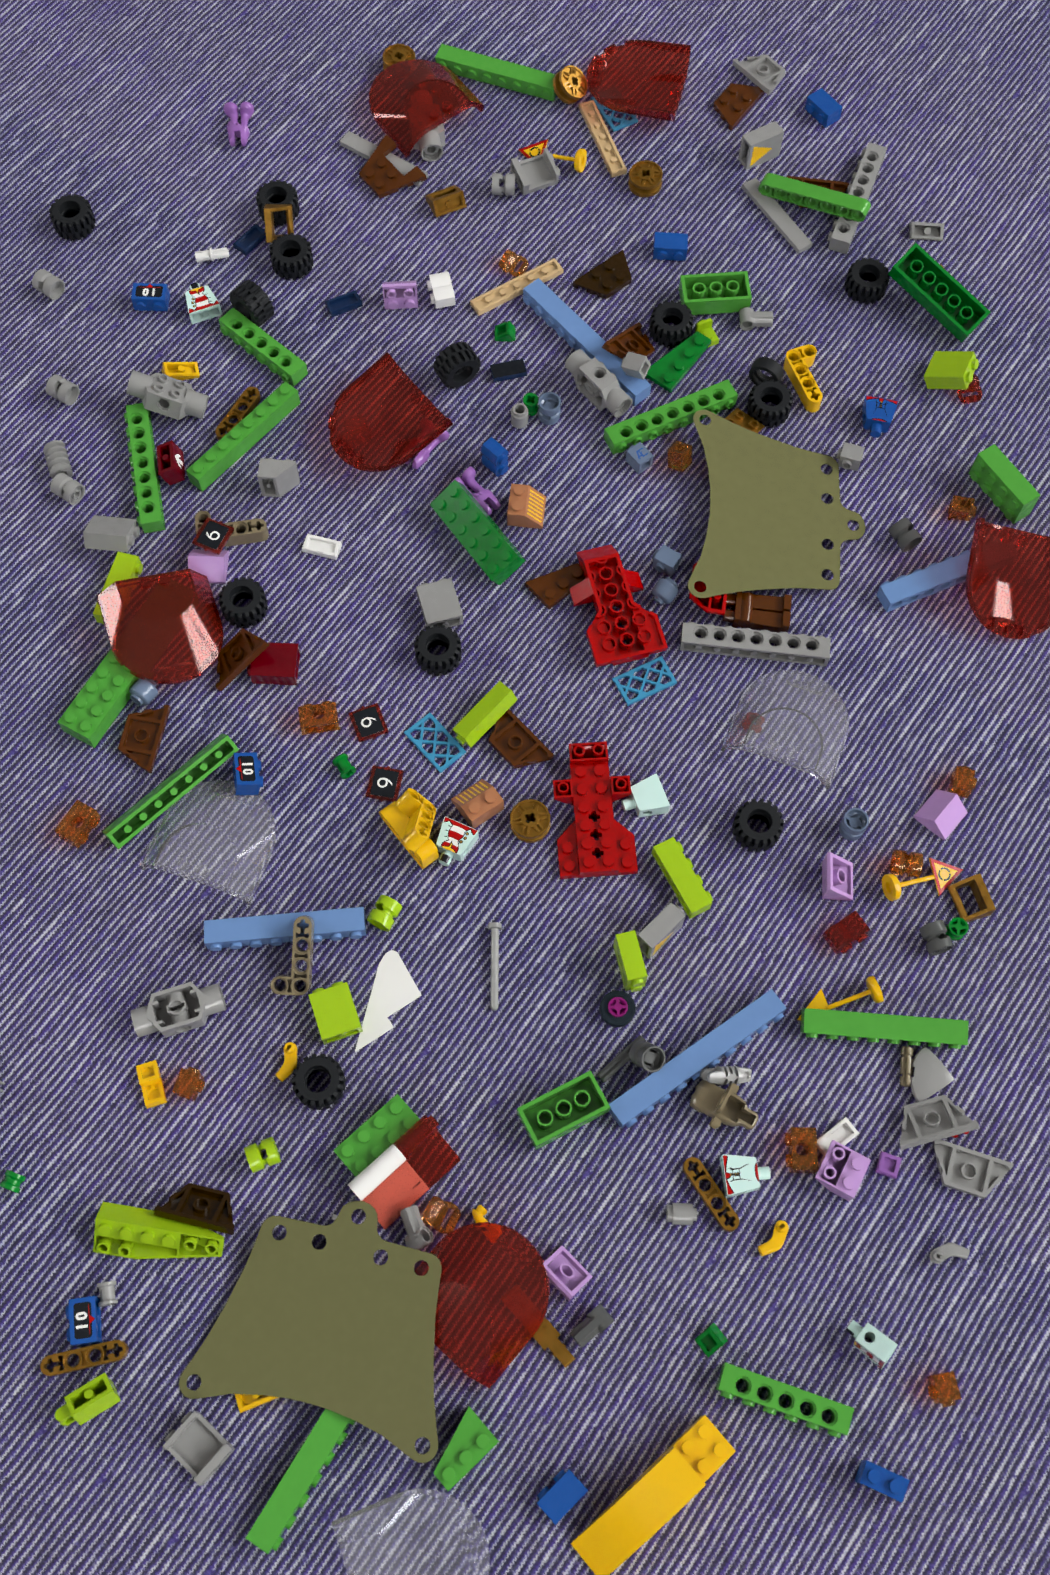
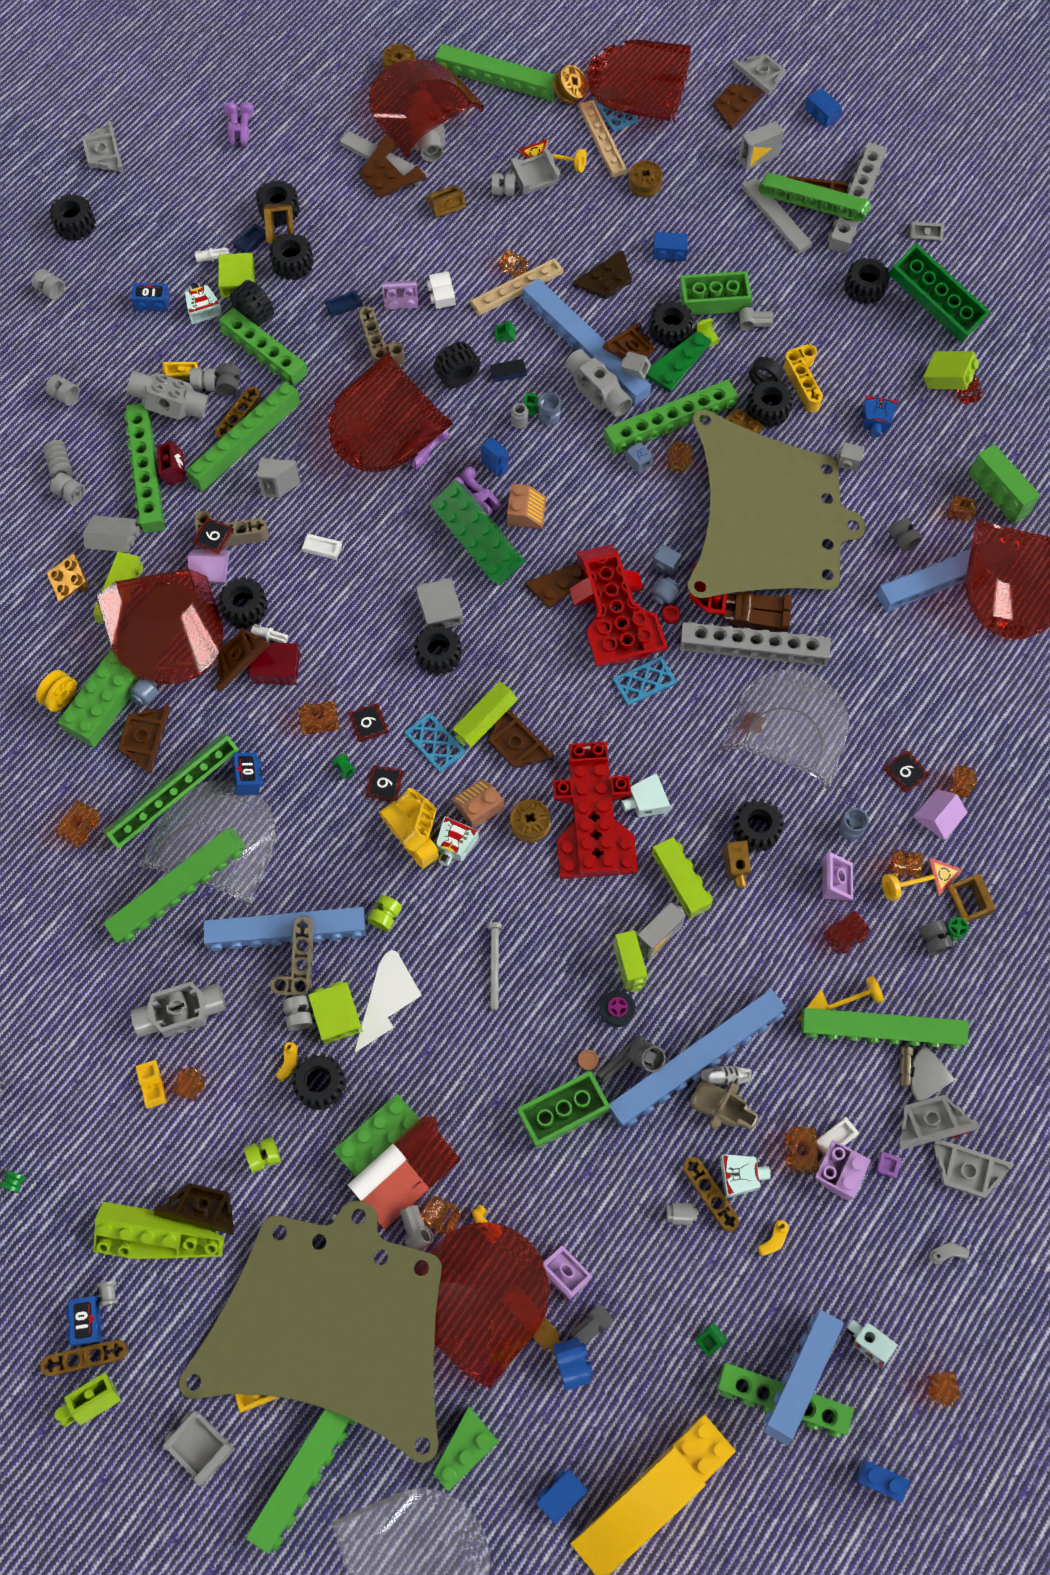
none -> yellow wheel [36,670,77,712]
none -> pearl gold hinge [47,553,89,602]
none -> light grey wing [82,121,124,172]
none -> bright green brick [103,828,247,943]
none -> light grey wheel [190,368,218,392]
none -> dark grey wheel [215,363,241,397]
none -> lime brick [219,253,255,298]
none -> white axle [251,624,288,643]
none -> light grey wheel [283,996,313,1031]
none -> dark tan beam [359,306,405,370]
none -> blue brick [553,1337,593,1391]
none -> nougat piece [578,1050,598,1071]
none -> red tile [662,605,680,624]
none -> pearl gold torso [722,840,751,888]
none -> medium blue brick [763,1309,844,1446]
none -> piece [884,751,930,793]

